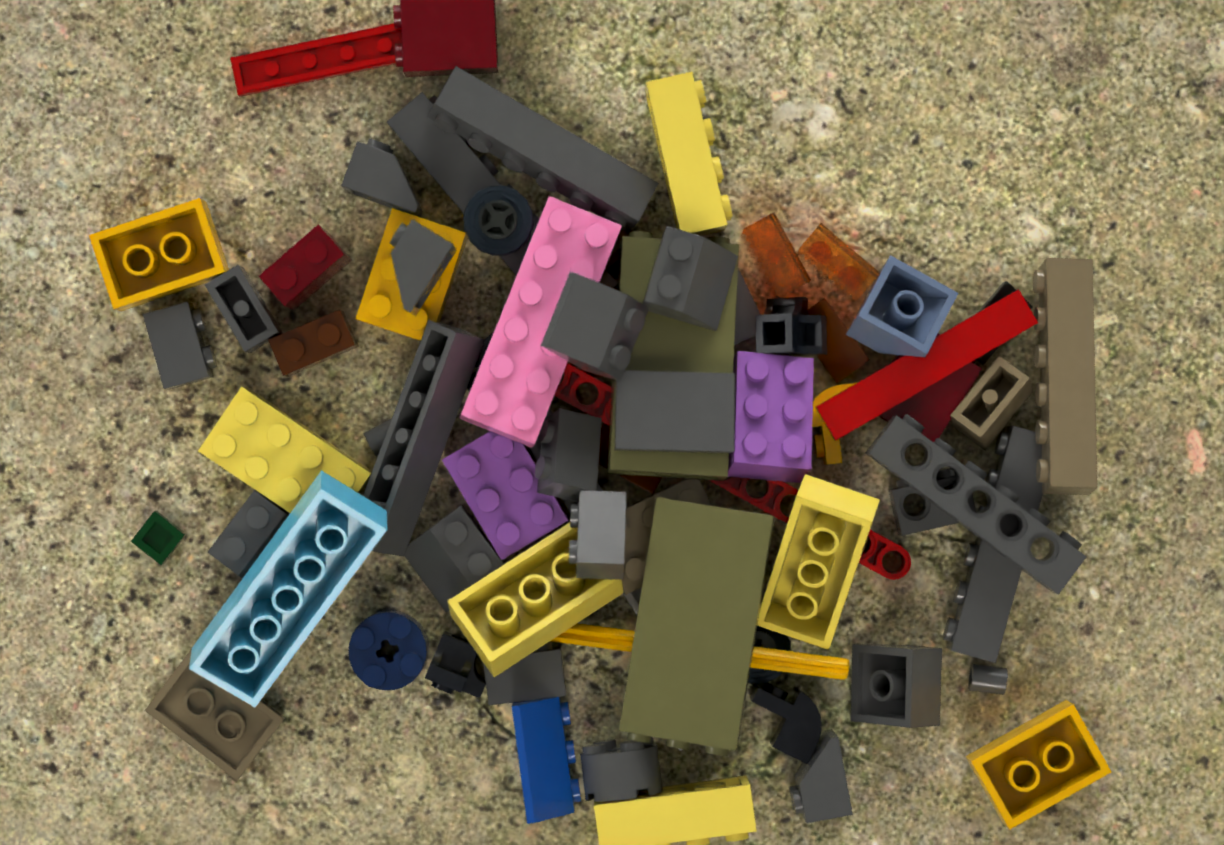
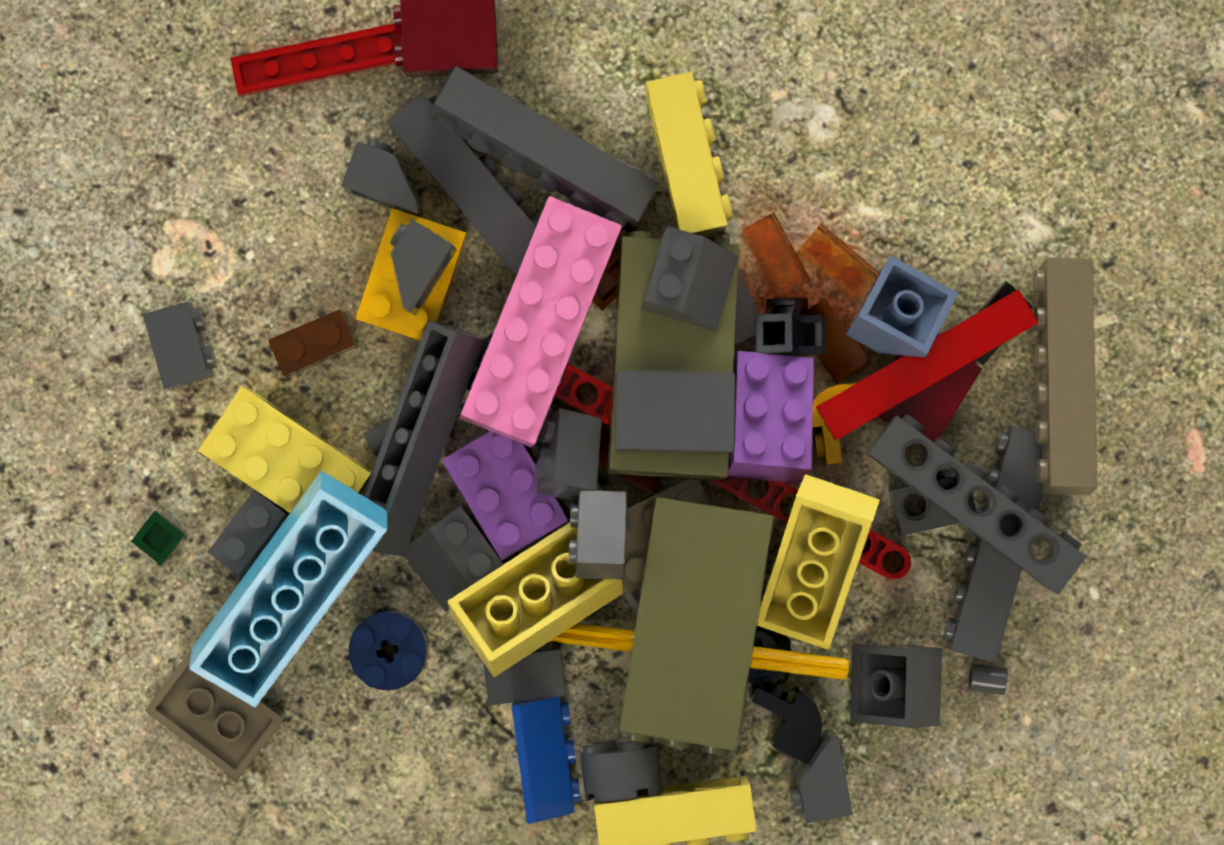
yellow brick [89,198,229,311] -> none
dark grey brick [205,265,283,353] -> none
dark red brick [258,224,352,310] -> none
black brick [425,631,486,698] -> none
black wheel [463,186,533,256] -> none
dark grey slope [541,272,649,381] -> none
dark tan brick [950,356,1033,450] -> none
yellow brick [965,700,1112,830] -> none

